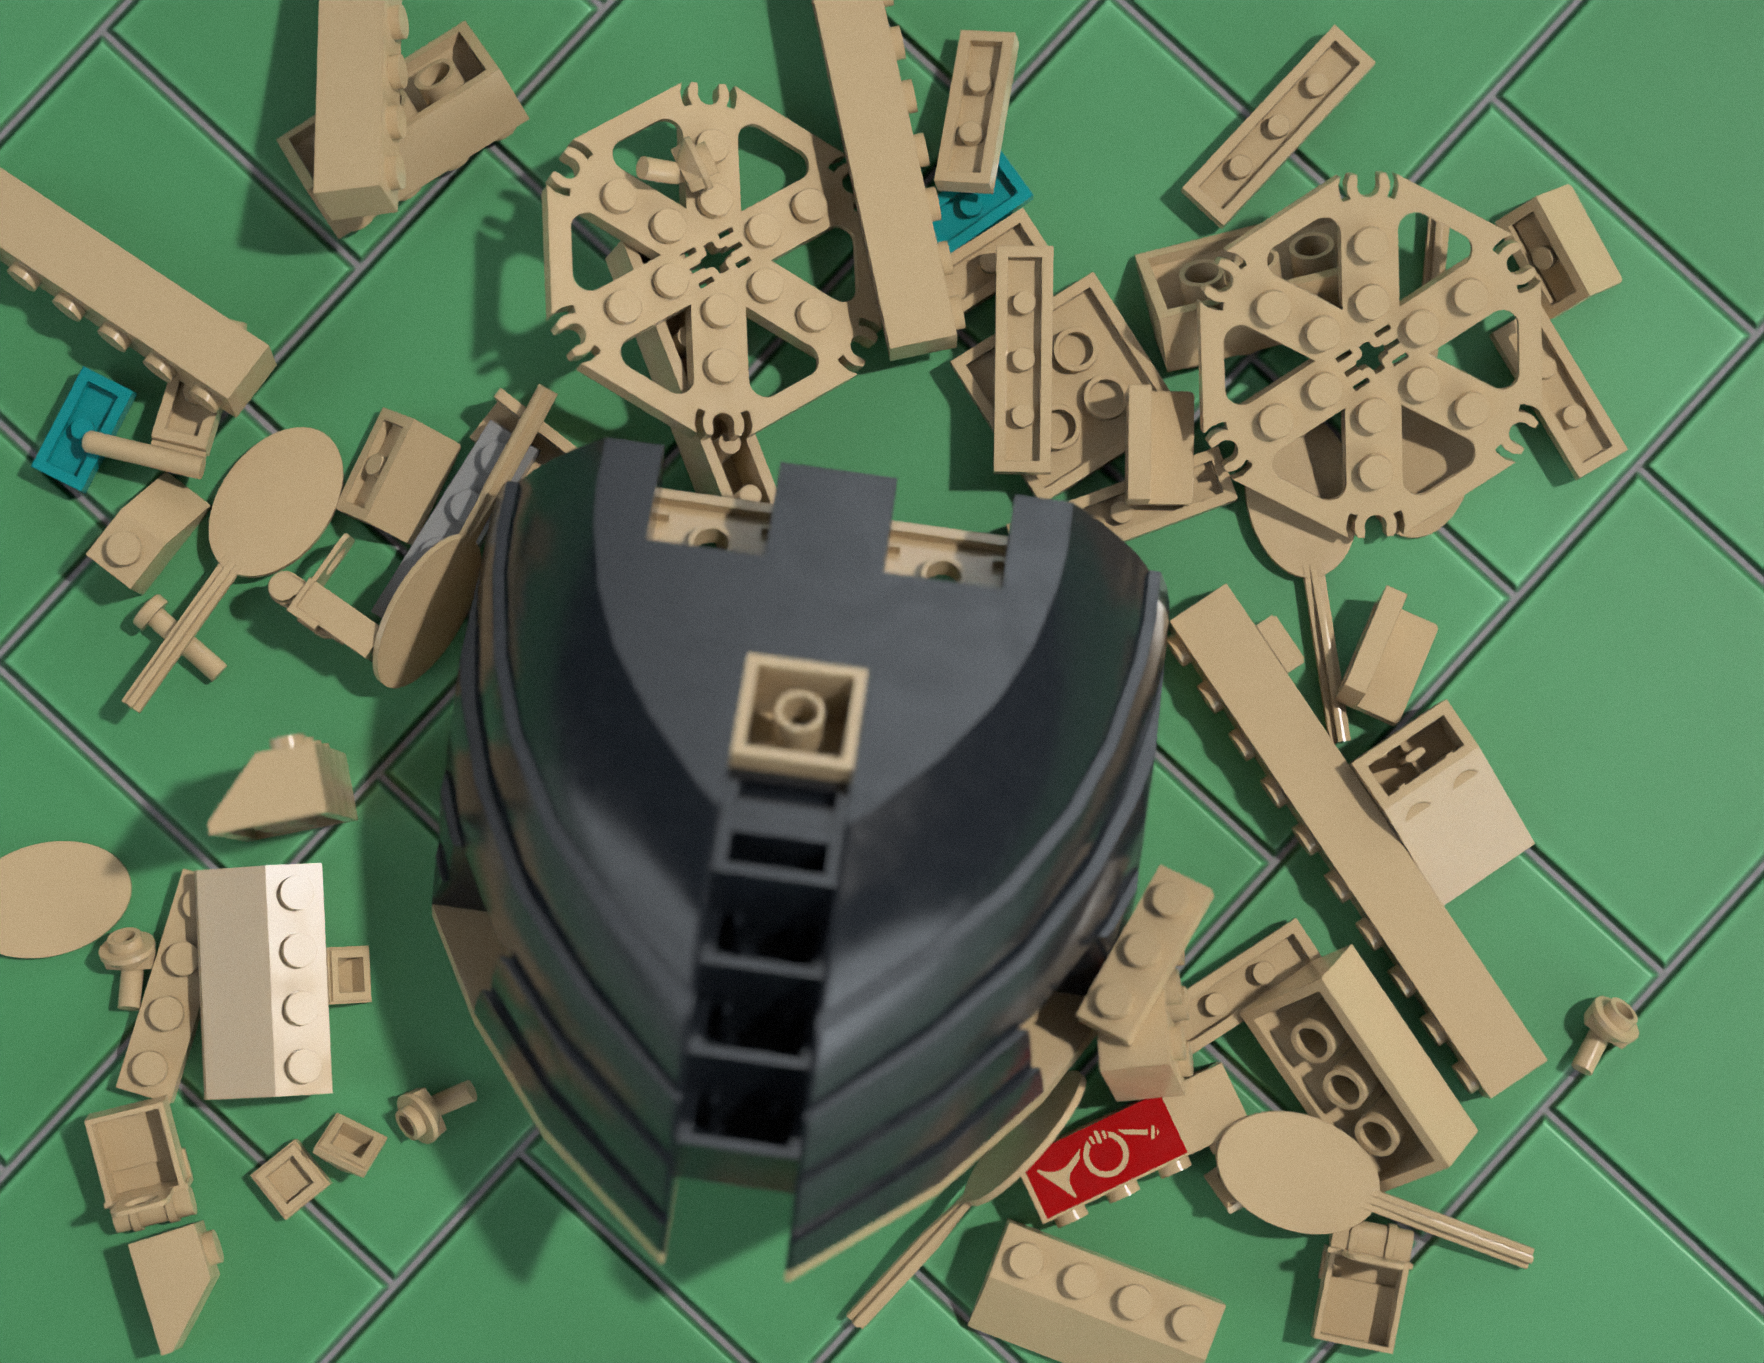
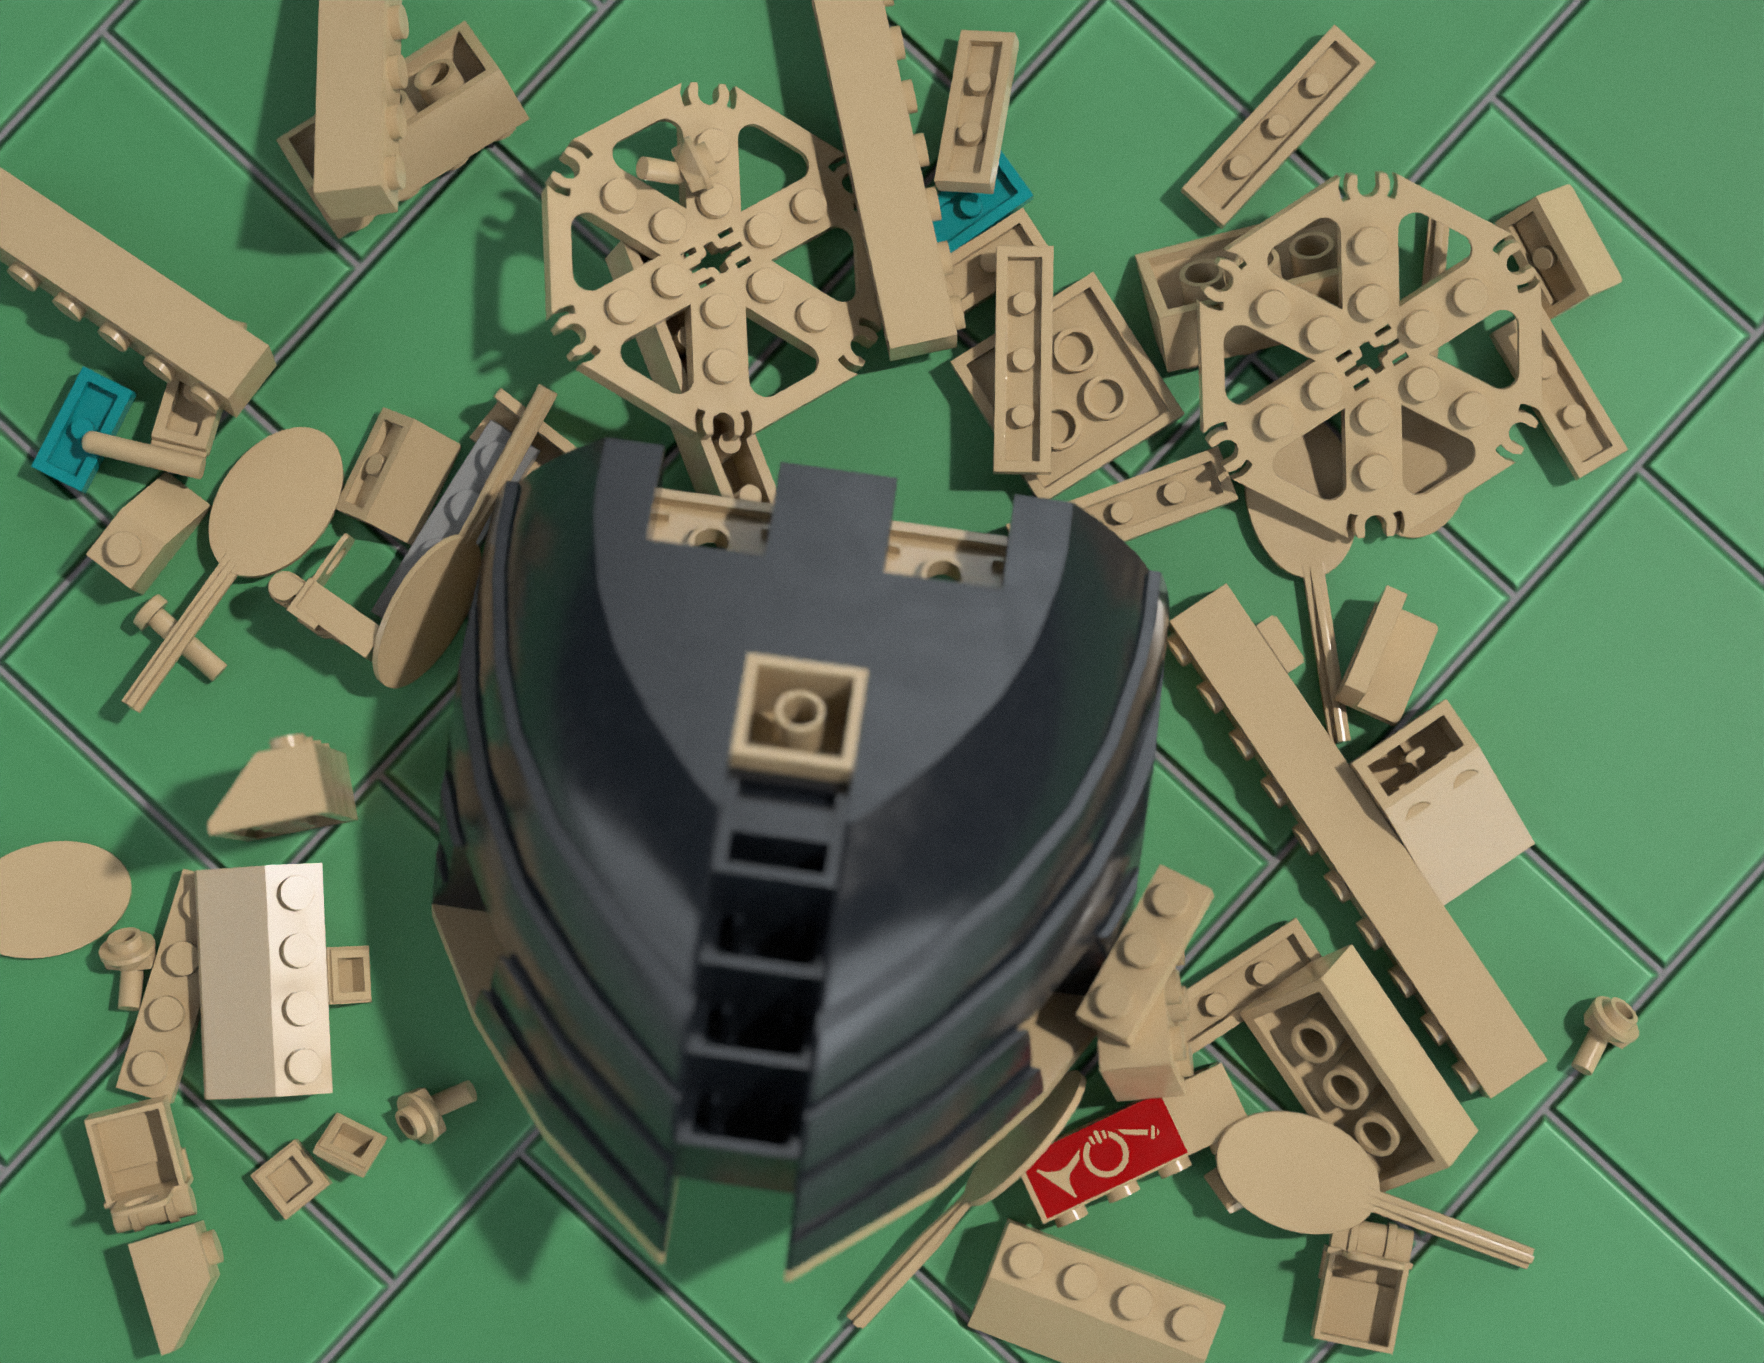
tan panel [1125,385,1194,506] -> none

